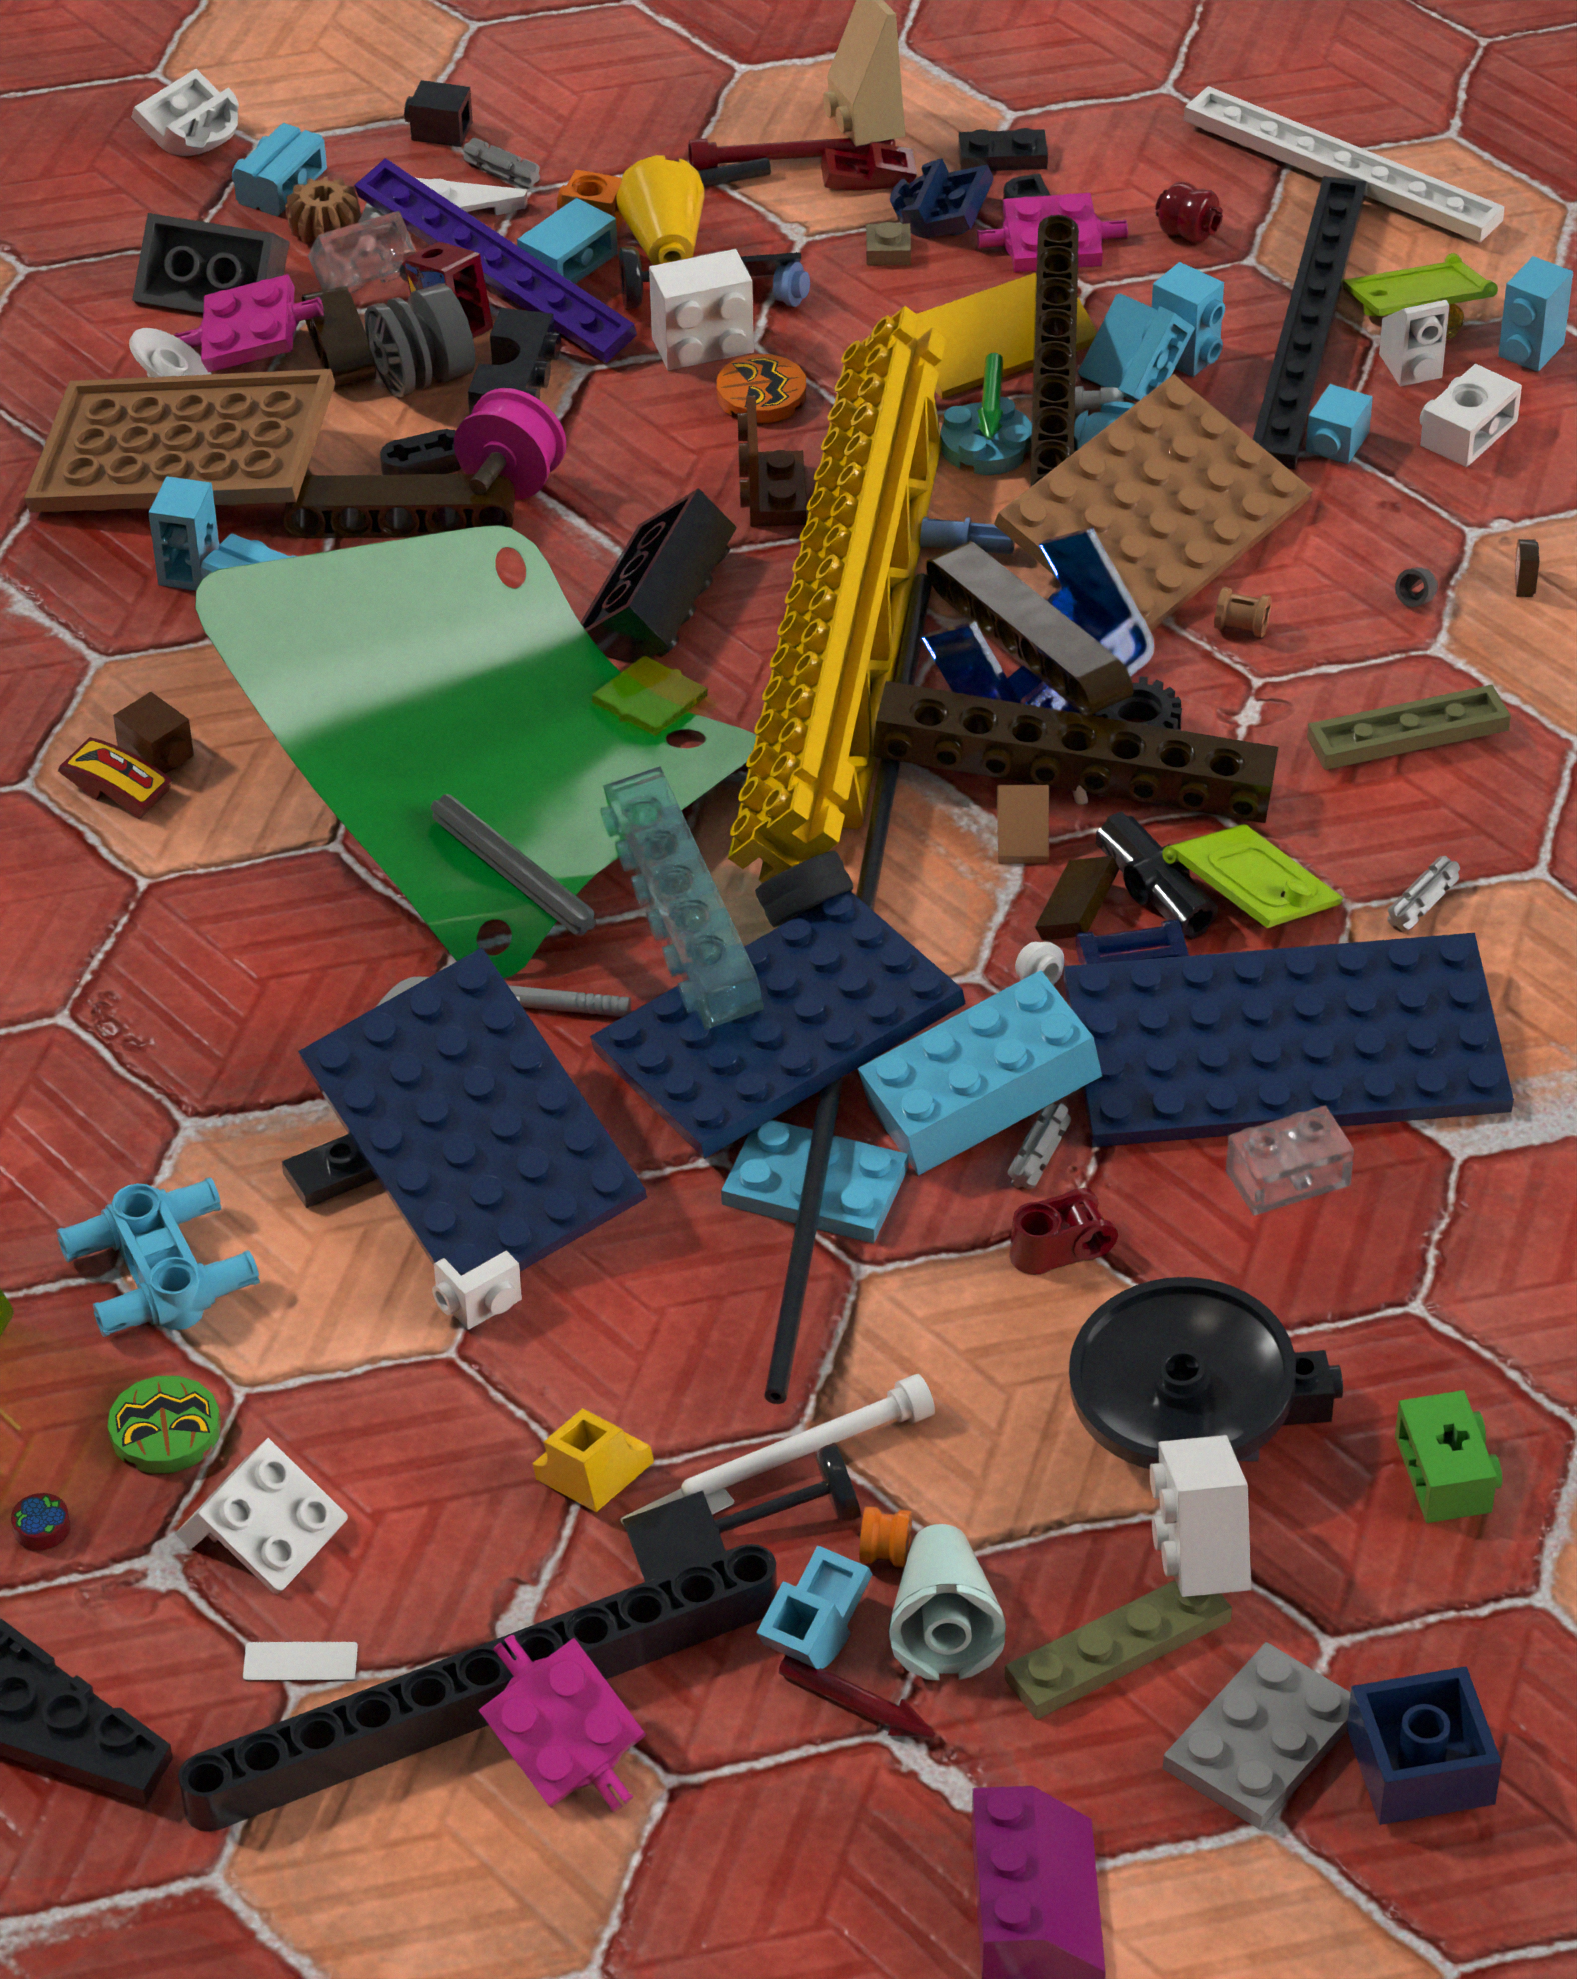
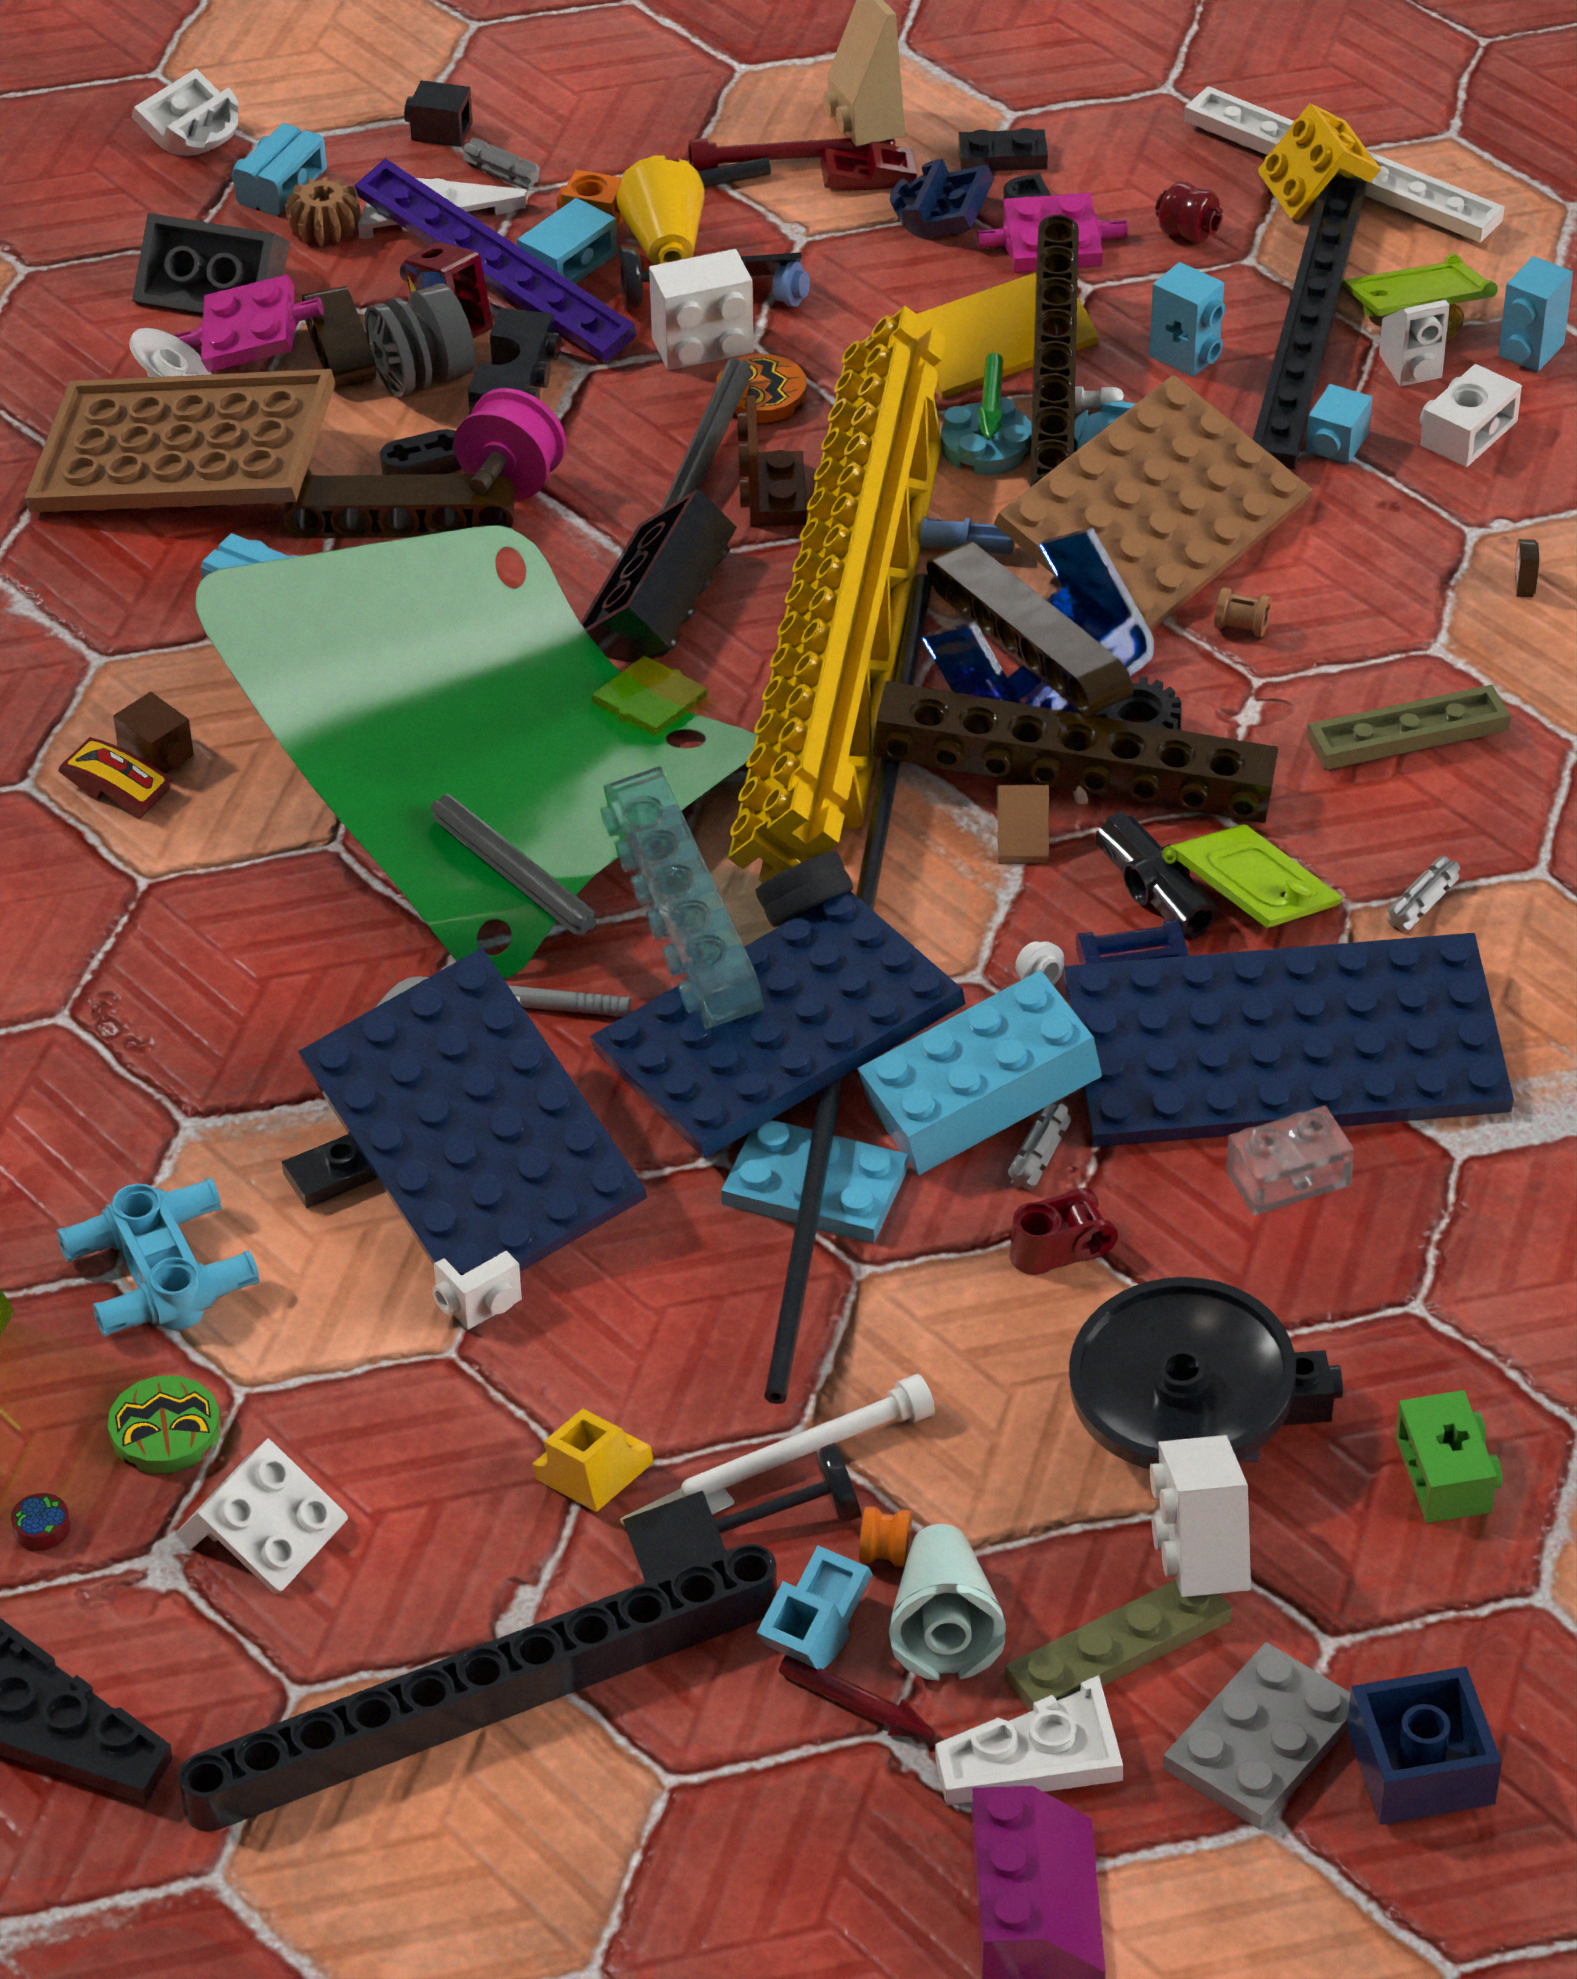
medium azure brick [148,476,219,590] -> none
white sticker [243,1642,358,1680] -> none
clear brick [308,211,416,294] -> none
dark pink plate [479,1635,646,1812] -> none
dark tan plate [866,222,911,265] -> none
dark brown tile [1035,856,1119,940] -> none
medium azure bracket [1078,293,1195,403] -> none
dark grey hinge [1395,567,1438,607] -> none
none -> dark grey axle [659,358,751,512]
none -> white wing [935,1675,1123,1805]
none -> yellow bracket [1258,103,1381,221]

